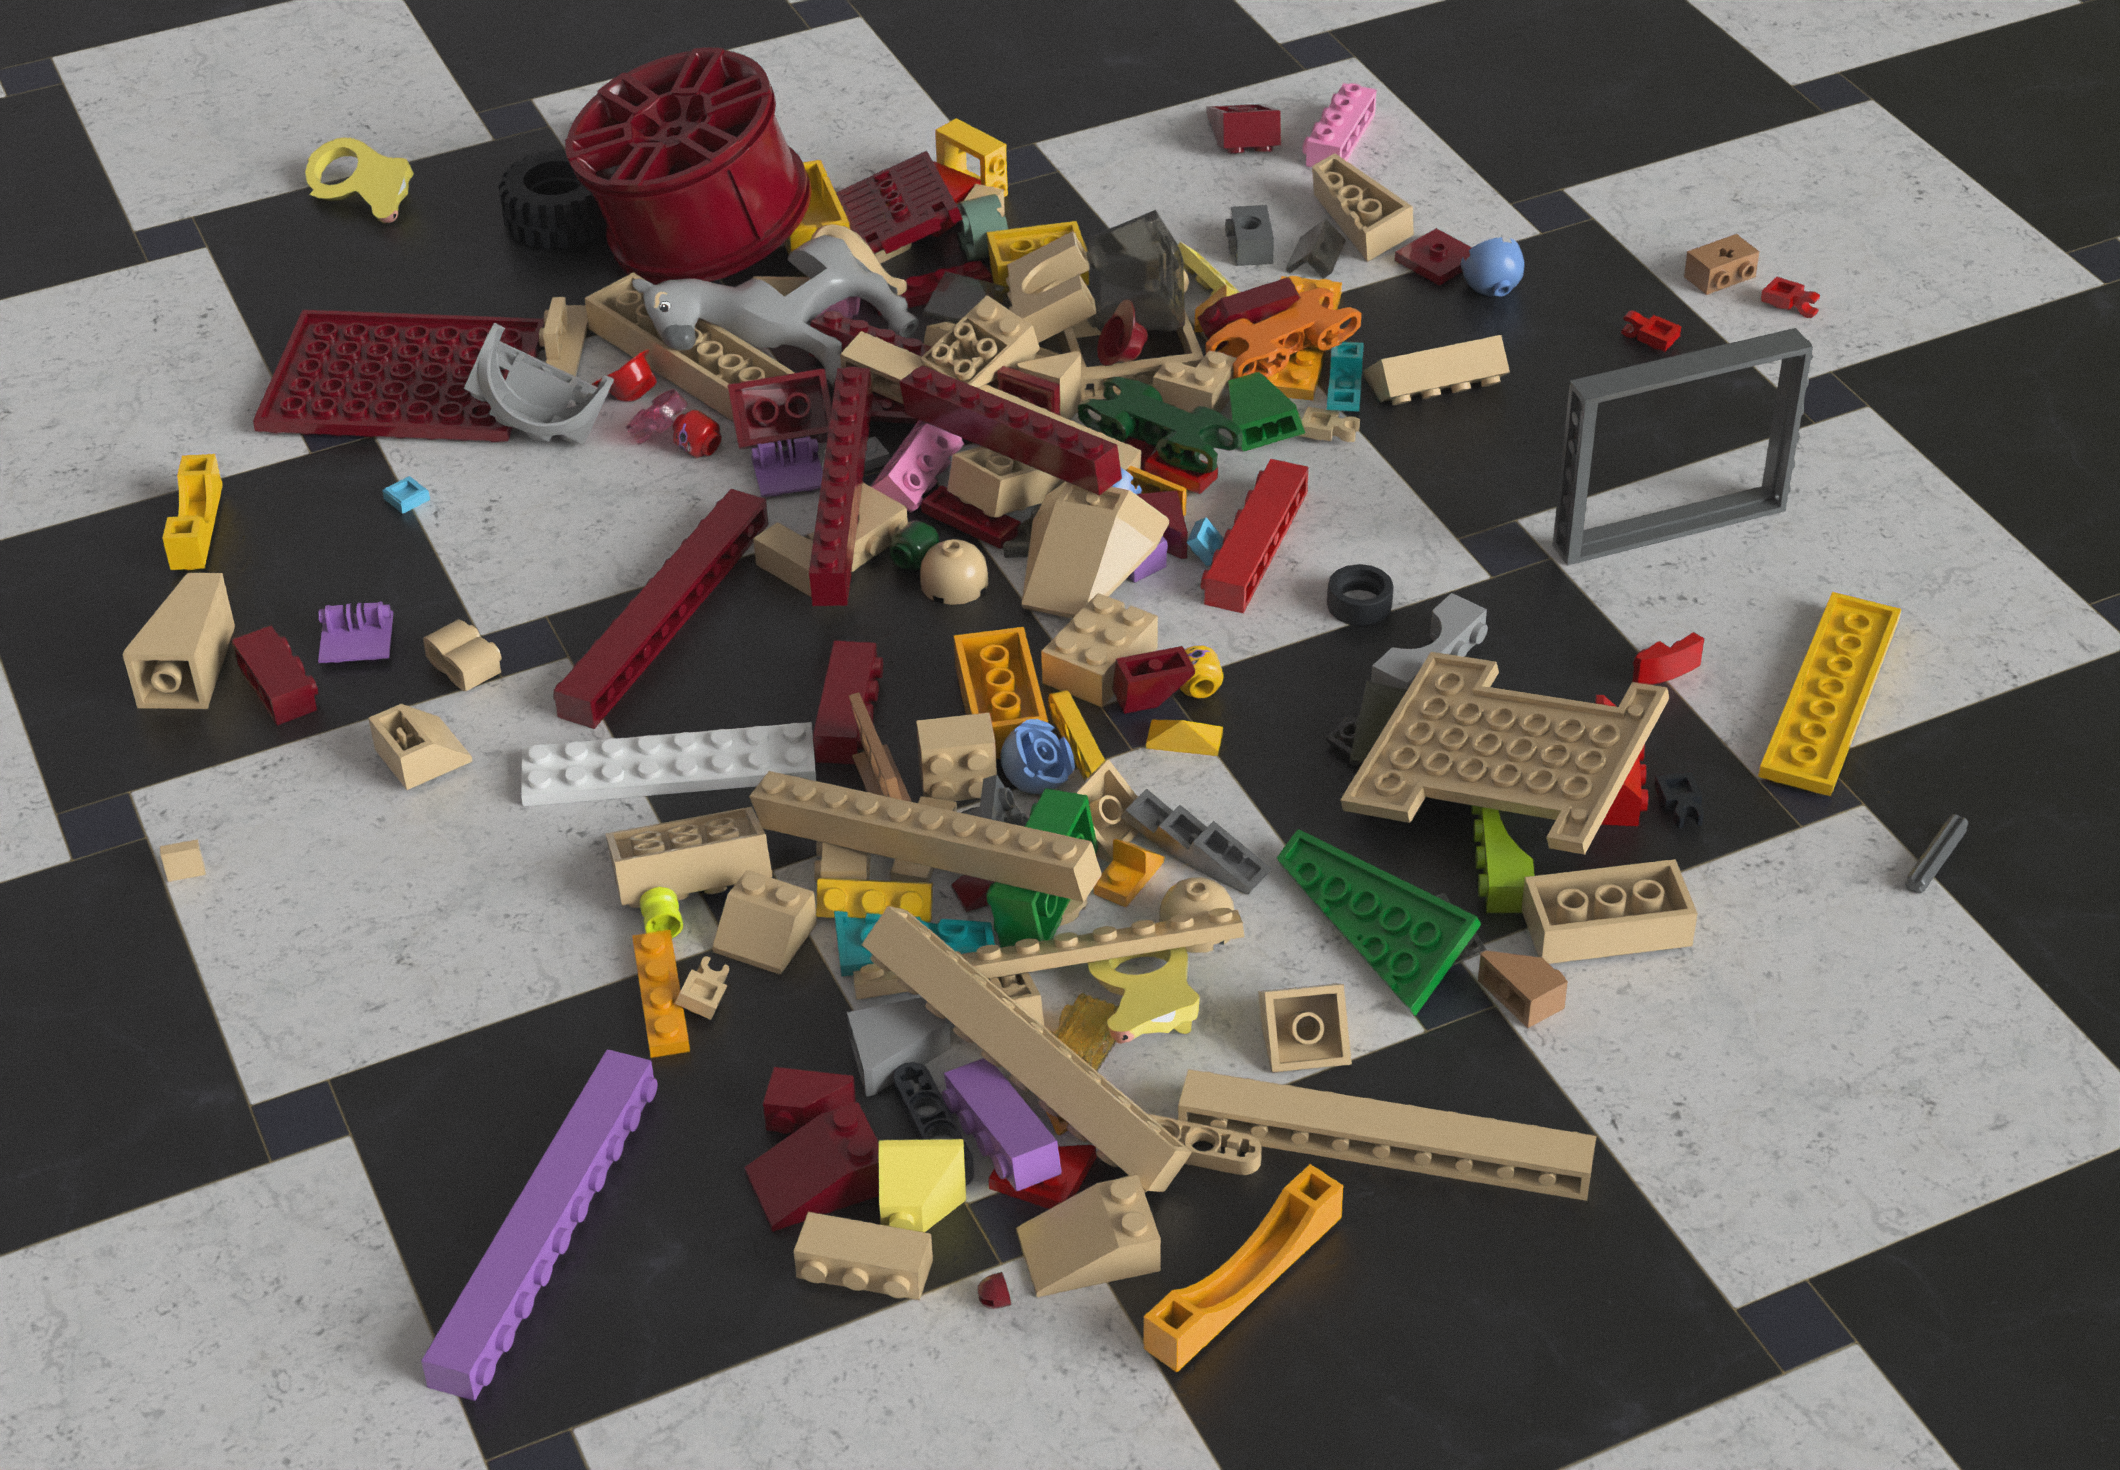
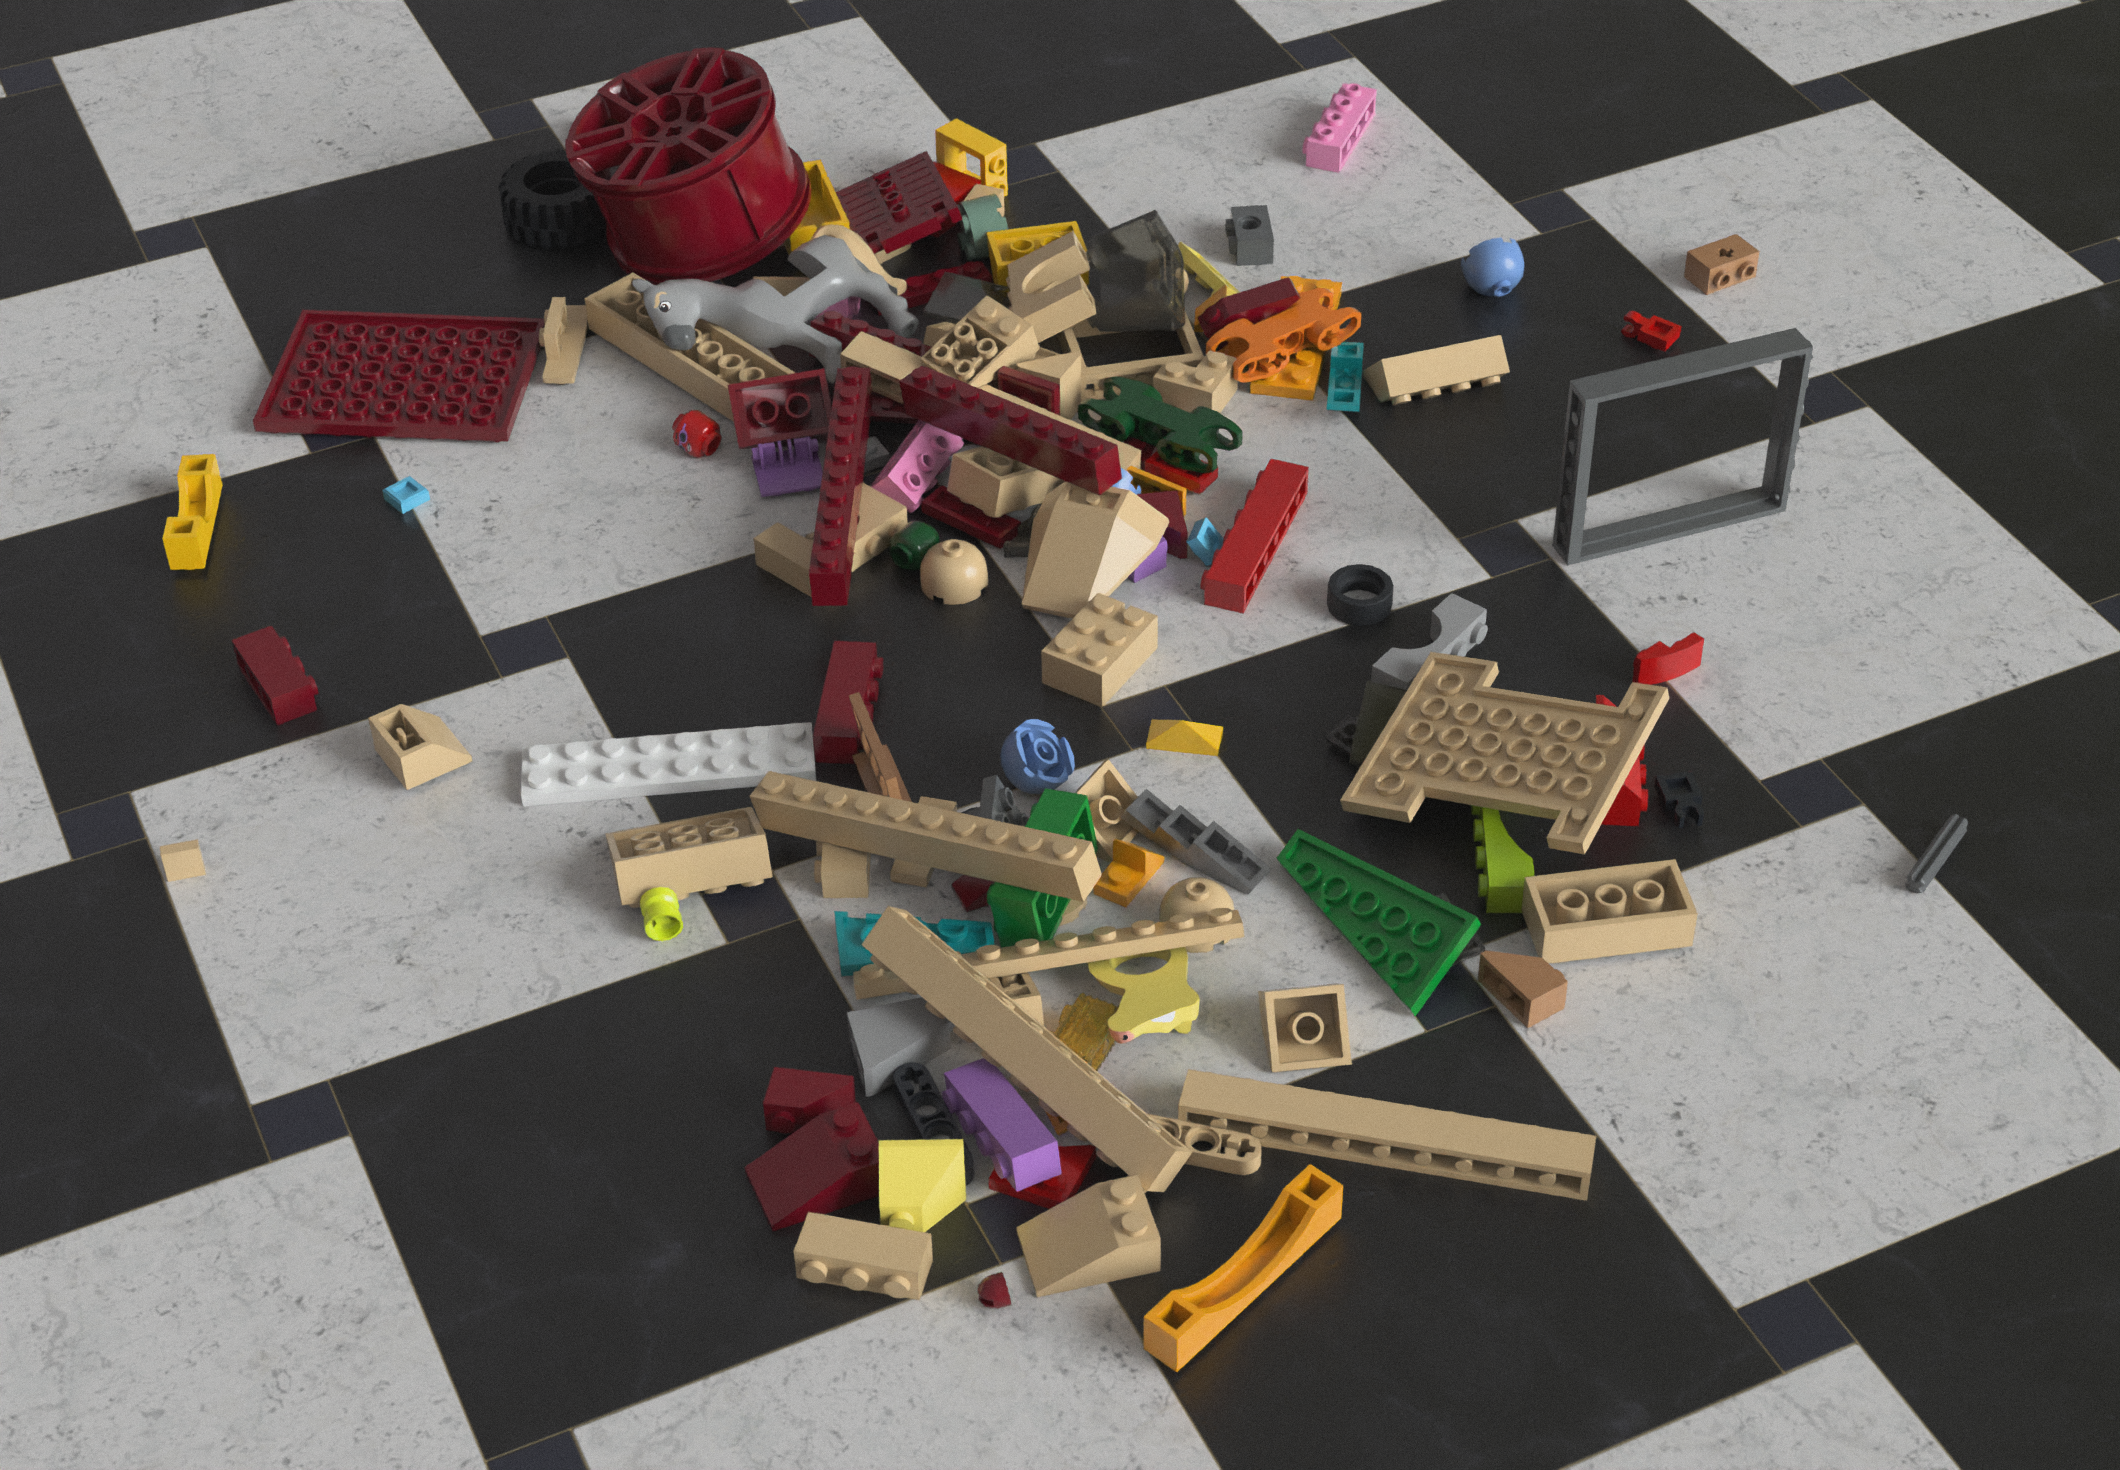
tan slope [123,573,235,709] -> none
light yellow animal [305,137,414,223] -> none
medium lavender hinge [318,601,393,663] -> none
medium lavender brick [421,1049,658,1401] -> none
tan brick [423,619,502,691] -> none
light grey piece [464,323,614,445] -> none
dark red brick [553,489,769,729] -> none
red piece [592,349,657,401] -> none
clear pink plate [626,389,688,445] -> none
light orange plate [632,930,690,1058] -> none
tan plate [675,956,729,1020] -> none
tan slope [712,870,817,975] -> none
yellow plate [816,877,933,922] -> none
tan brick [916,713,997,801] -> none
light orange brick [954,627,1048,759] -> none
yellow beam [1048,690,1105,782] -> none
dark red piece [1097,299,1147,366] -> none
dark red slope [1112,646,1195,714] -> none
yellow head [1180,645,1224,698] -> none
dark red slope [1206,104,1281,153] -> none
green slope [1228,372,1305,452] -> none
clear smoke panel [1286,219,1346,279] -> none
tan plate [1299,407,1360,442] -> none
tan wedge [1312,153,1414,262] -> none
dark red plate [1395,228,1472,286] -> none
yellow plate [1758,592,1901,796] -> none
red plate [1761,276,1820,318] -> none

